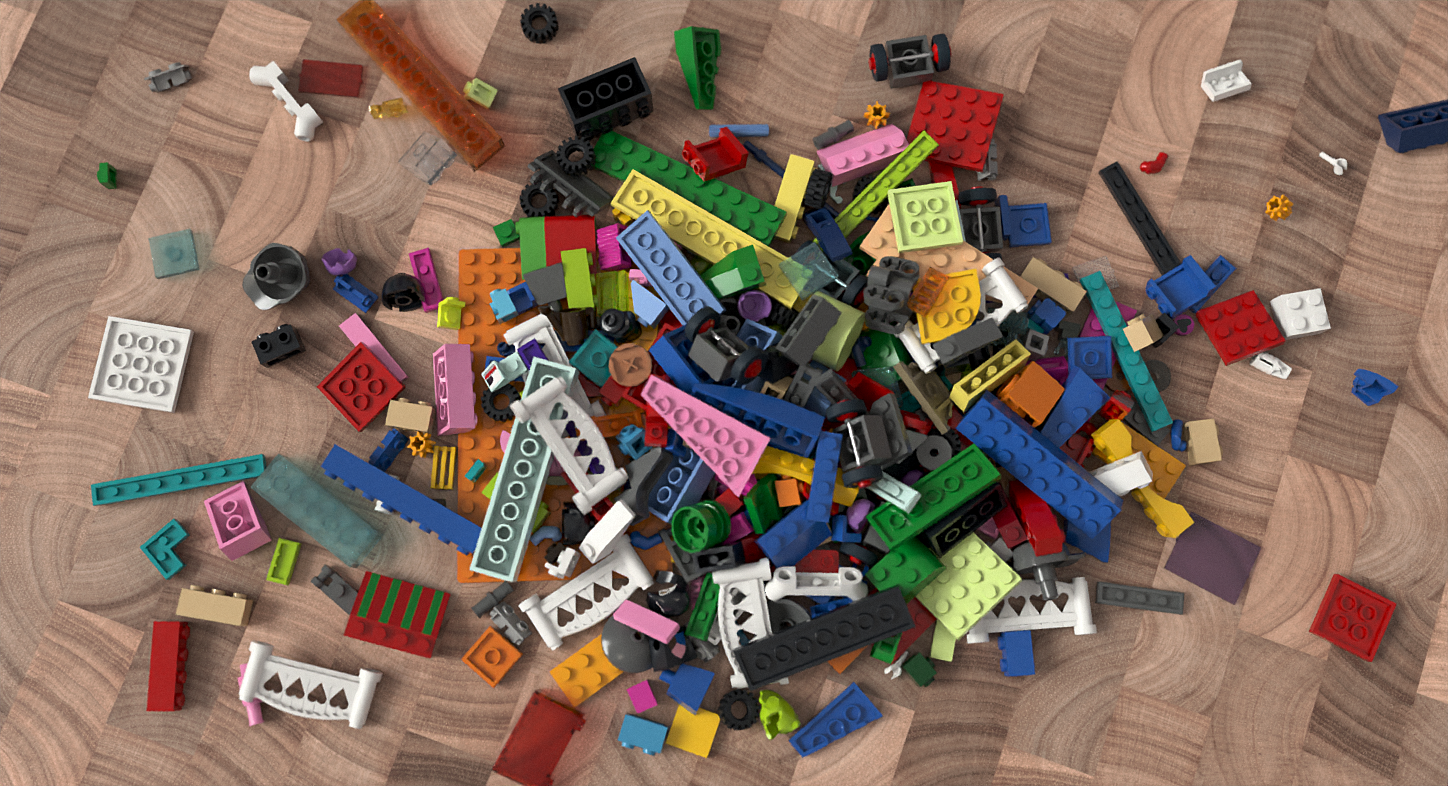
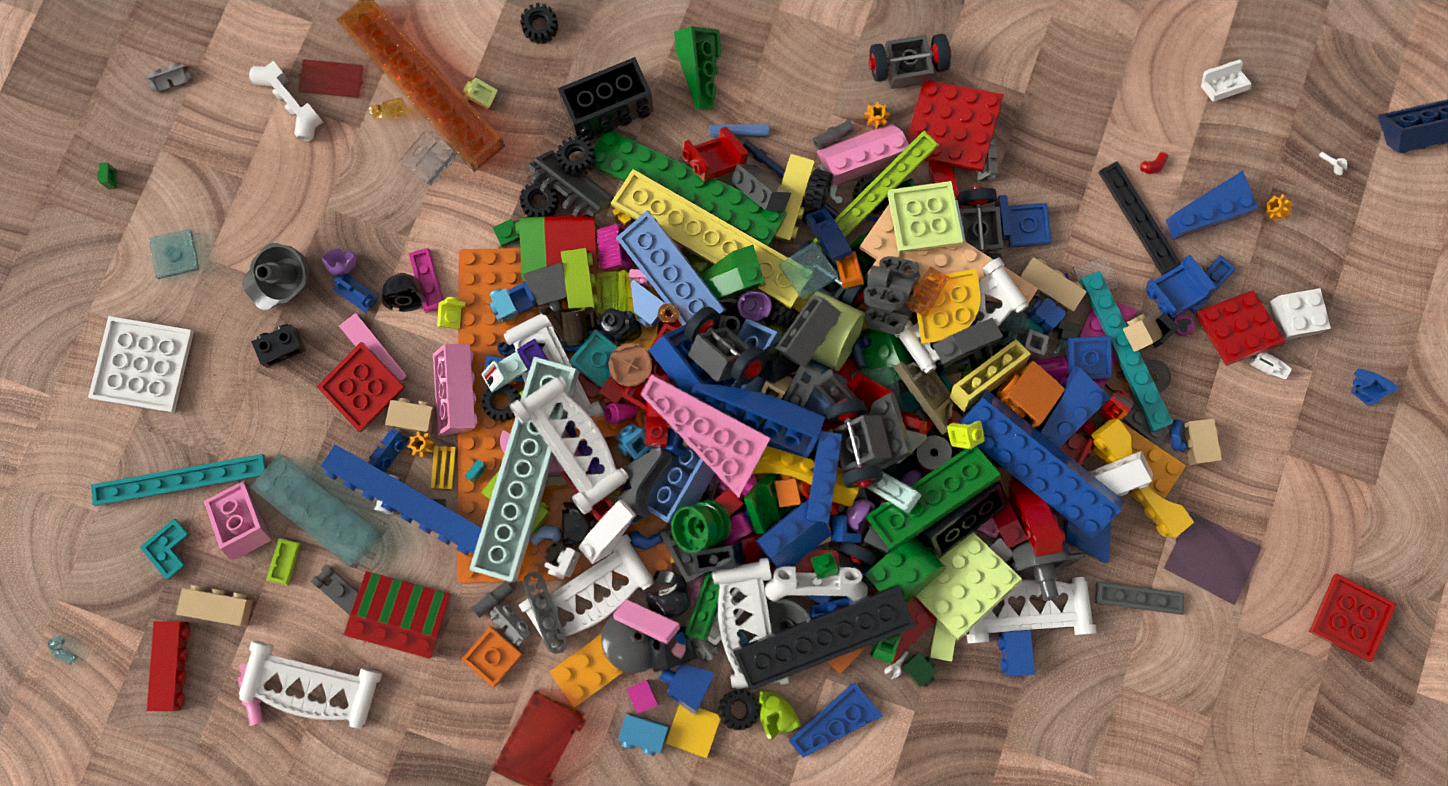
none -> clear light blue arm [48,635,76,665]
none -> dark grey beam [523,572,567,654]
none -> dark pink cone [604,403,637,425]
none -> clear orange bush [658,303,680,323]
none -> dark grey brick [731,163,791,212]
none -> green plate [810,552,839,580]
none -> orange tile [836,251,864,289]
none -> neon yellow bracket [947,421,985,449]
none -> blue wedge [1166,170,1258,239]

